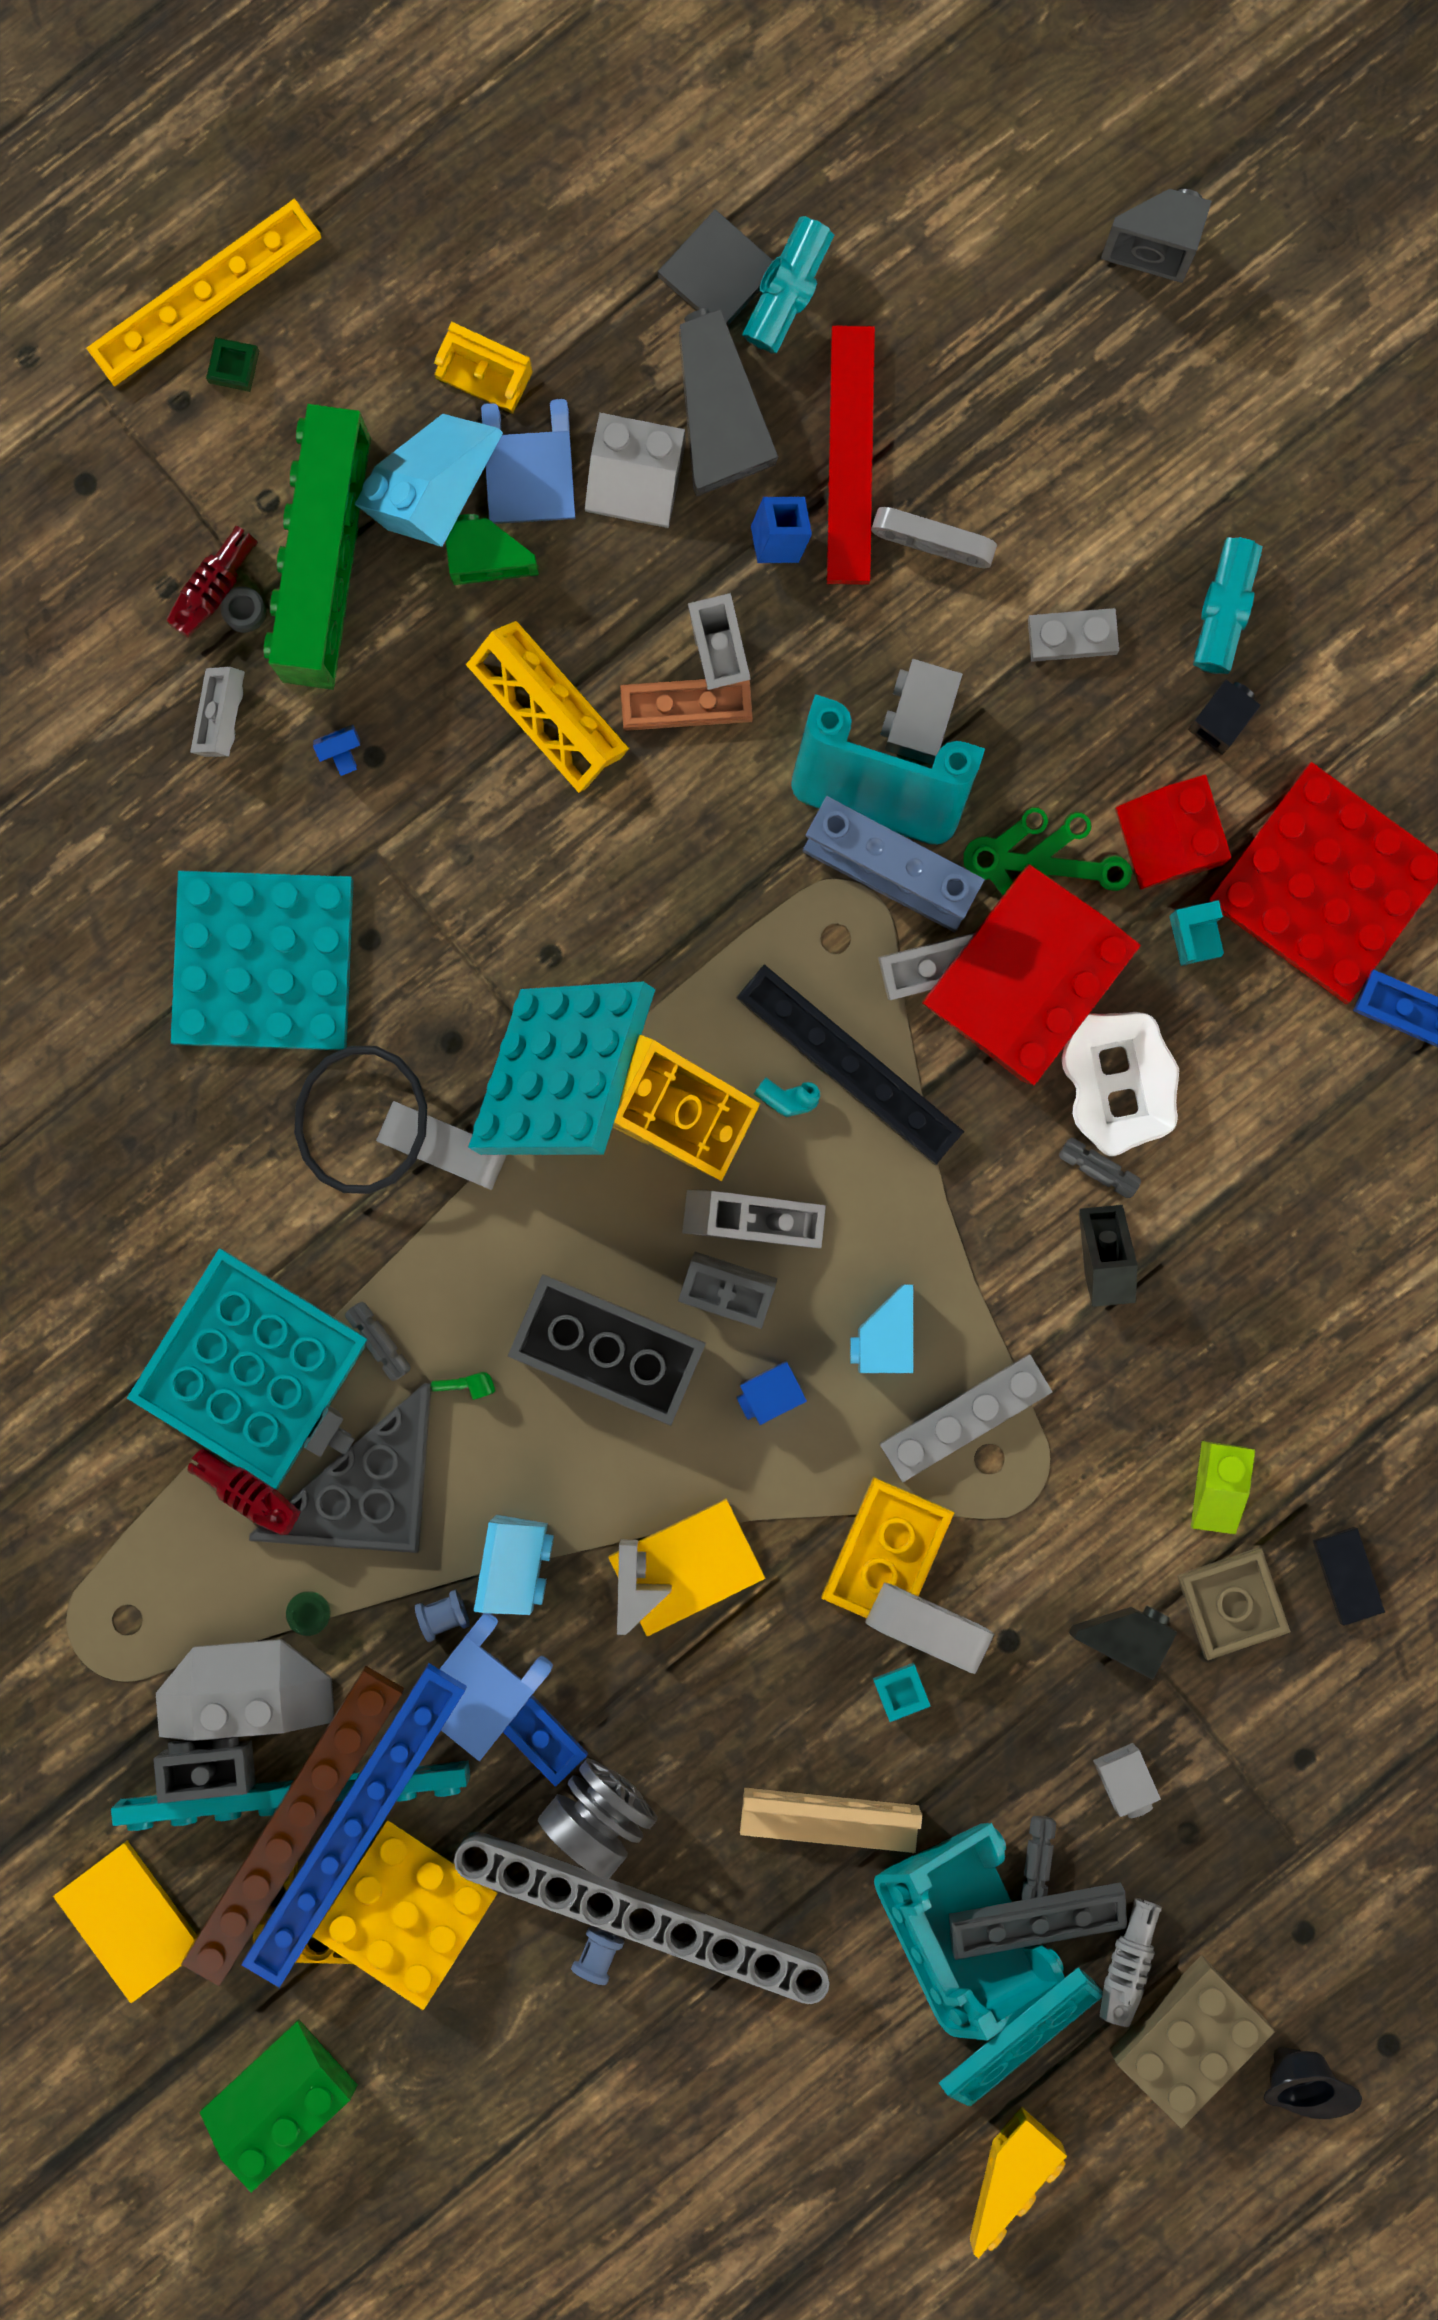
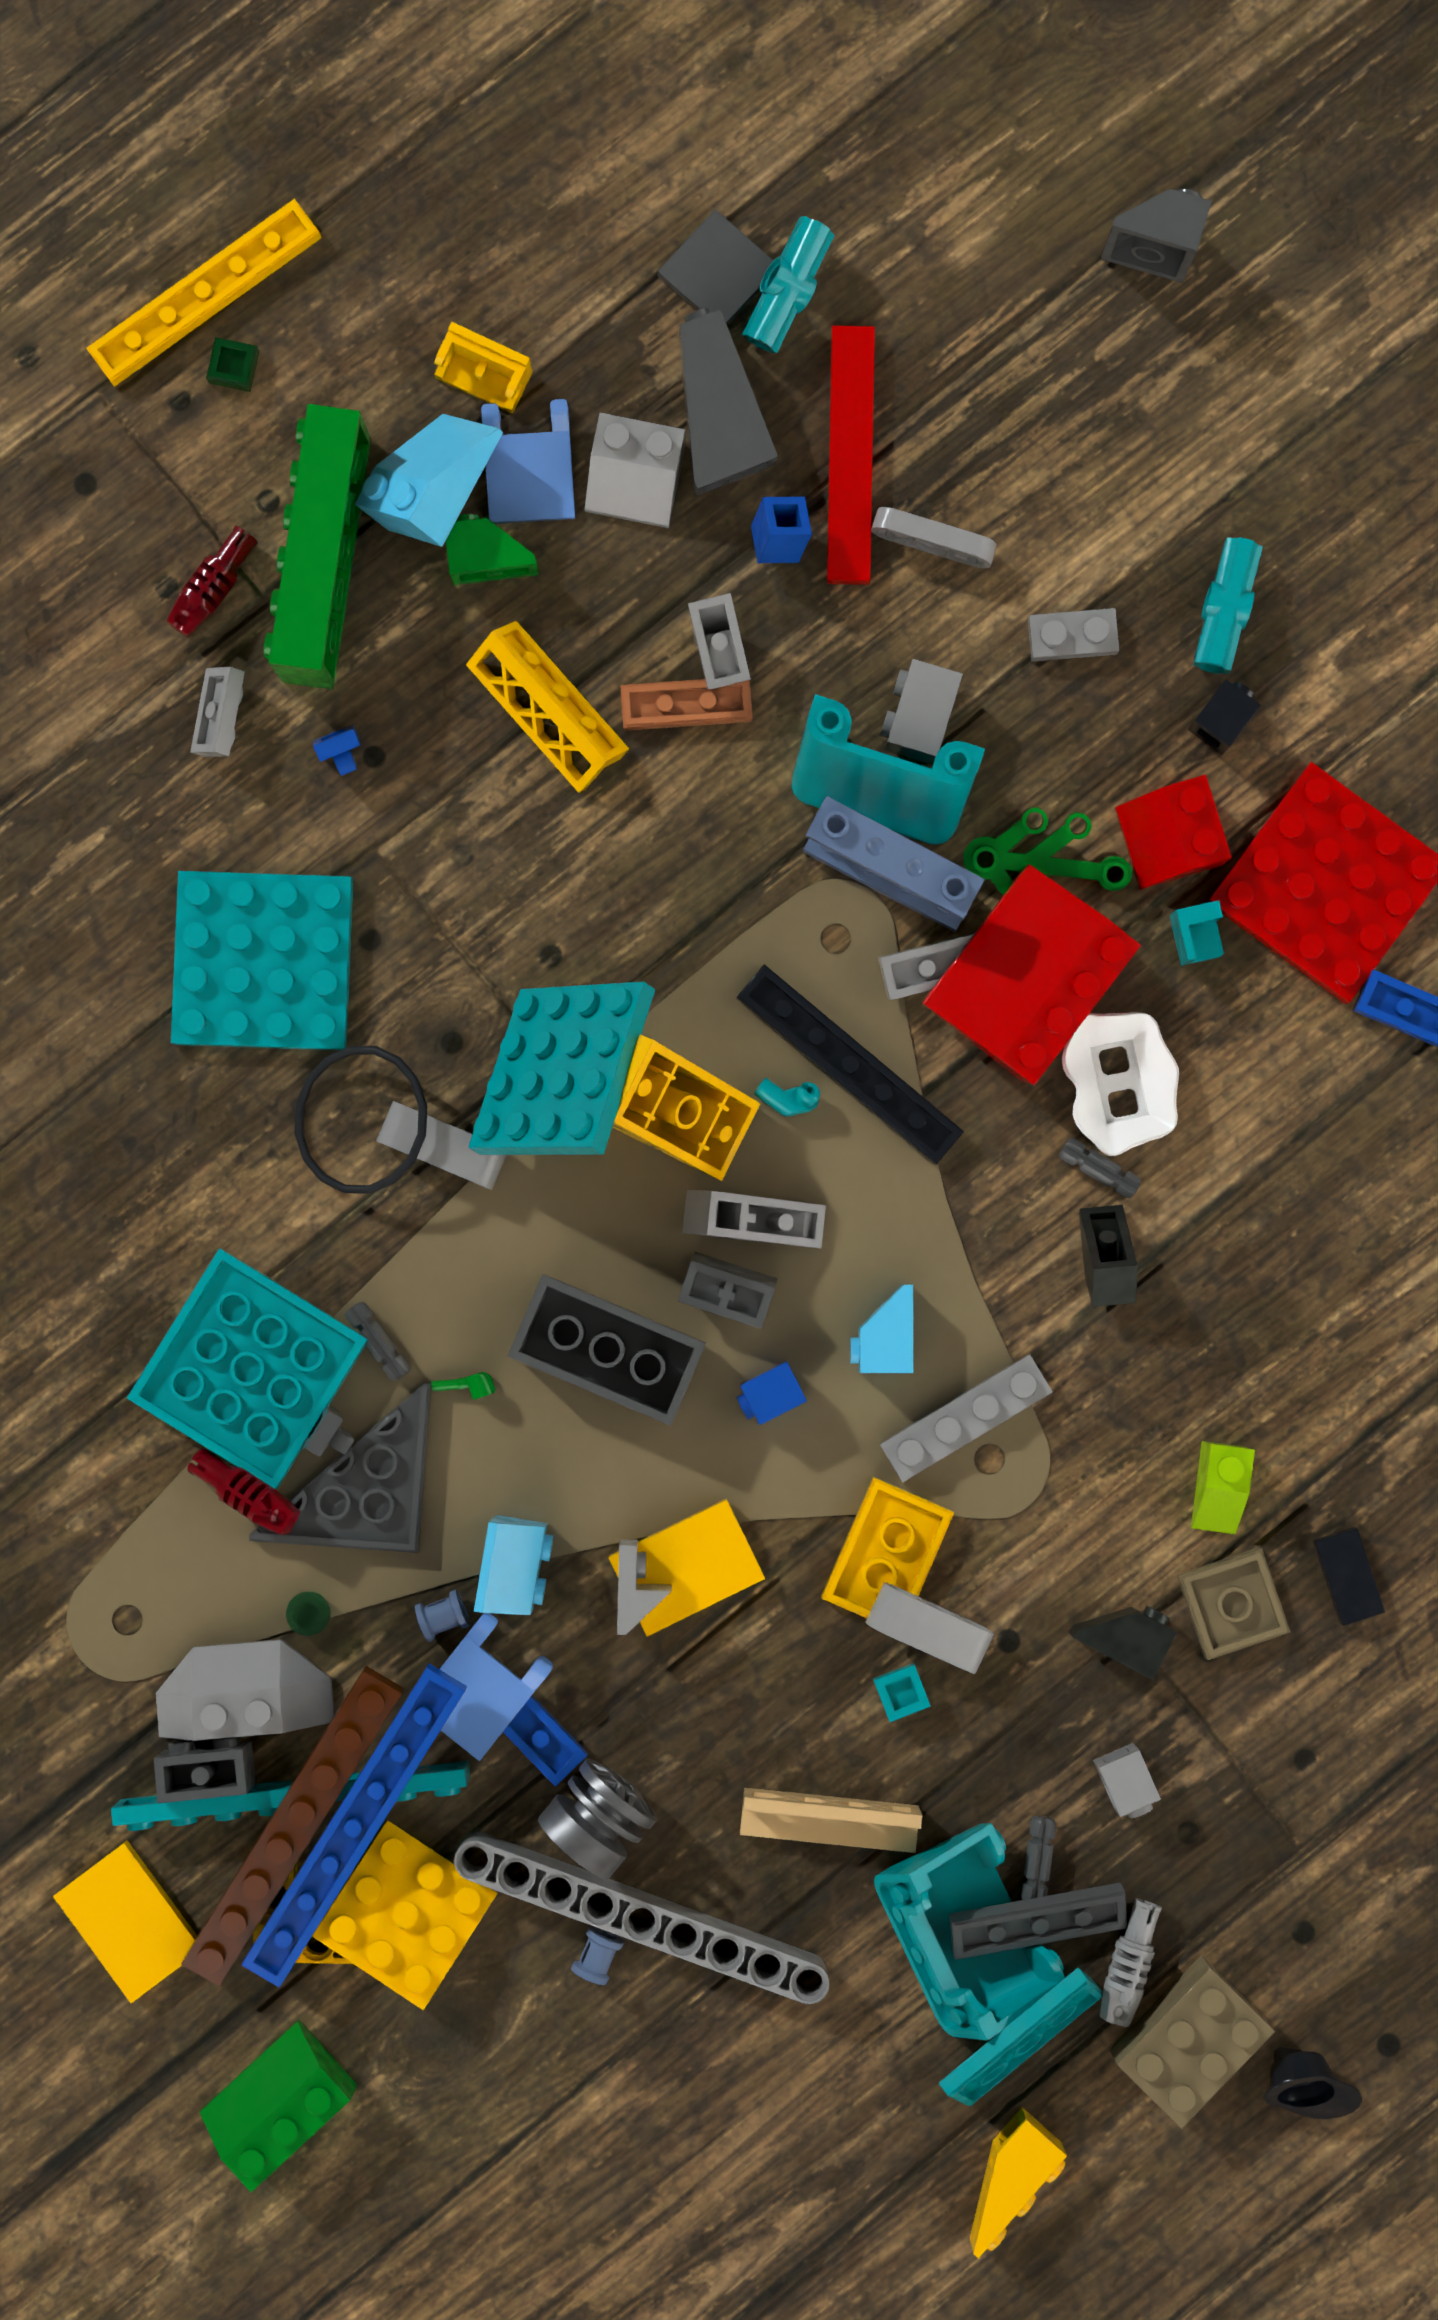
dark grey tile [221,587,266,633] -> none

